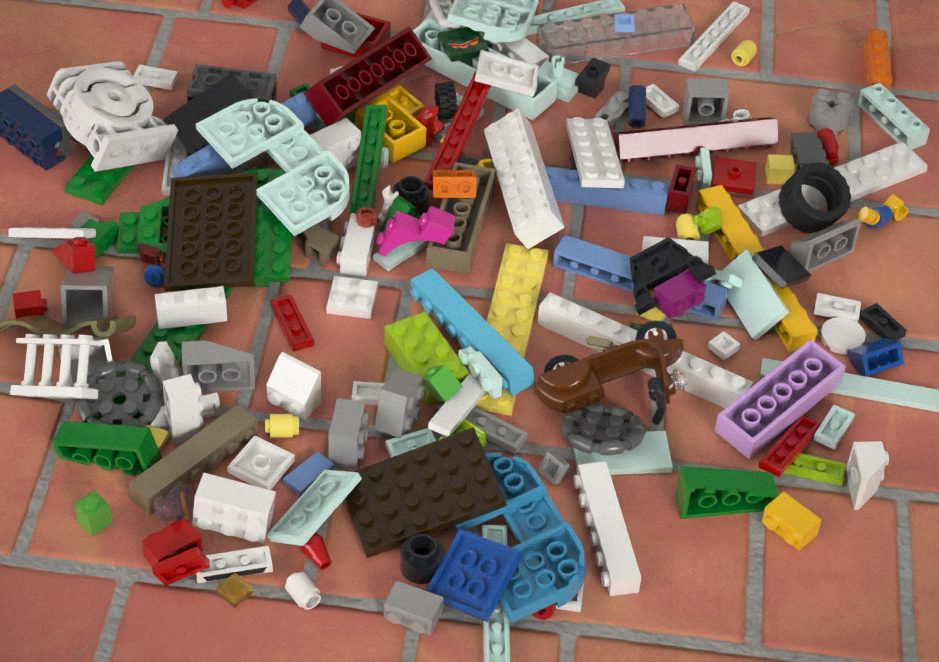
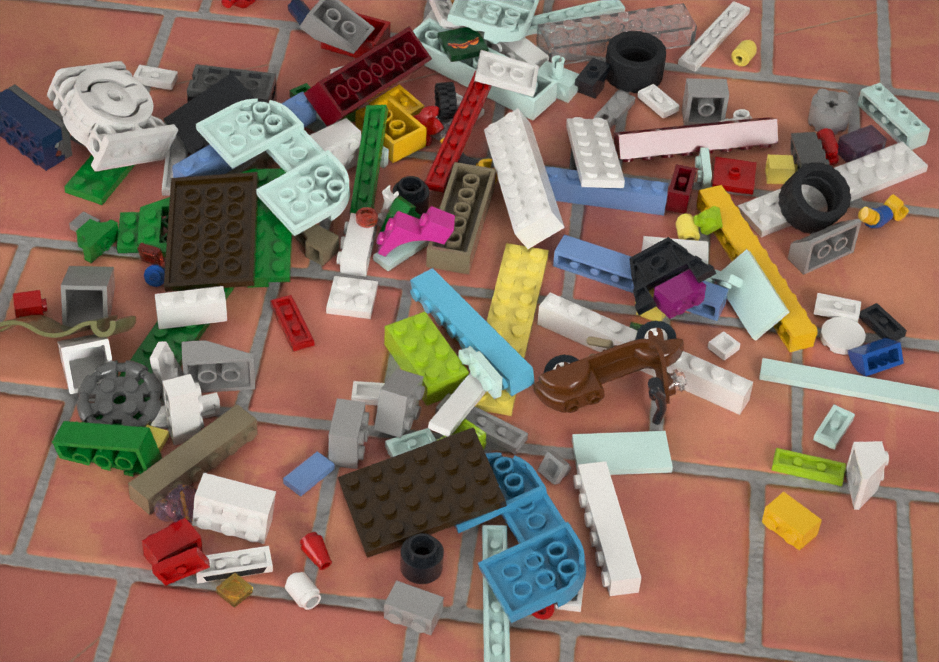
white tile [9,227,96,238] -> none
white fence [10,334,102,399] -> none
red slope [53,237,95,273] -> none
bright green brick [74,490,112,536] -> none
white plate [227,435,295,490] -> none
light yellow brick [265,414,299,438] -> none
white slope [266,352,321,420] -> none
light aqua tile [267,470,362,546] -> none
bright green brick [423,365,463,402] -> none
blue plate [426,529,523,622] -> none
orange bracket [432,170,477,198] -> none
dark grey plate [560,404,646,455] -> none
light blue tile [614,14,635,32] -> none
dark blue axle [628,85,646,128] -> none
green wedge [675,466,779,519] -> none
lavender brick [714,339,846,460] -> none
black tile [752,245,812,289] -> none
red tile [758,415,821,477] -> none
orange brick [863,29,892,91] -> none
none -> black tyre [605,31,667,93]
none -> clear purple brick [837,125,887,163]

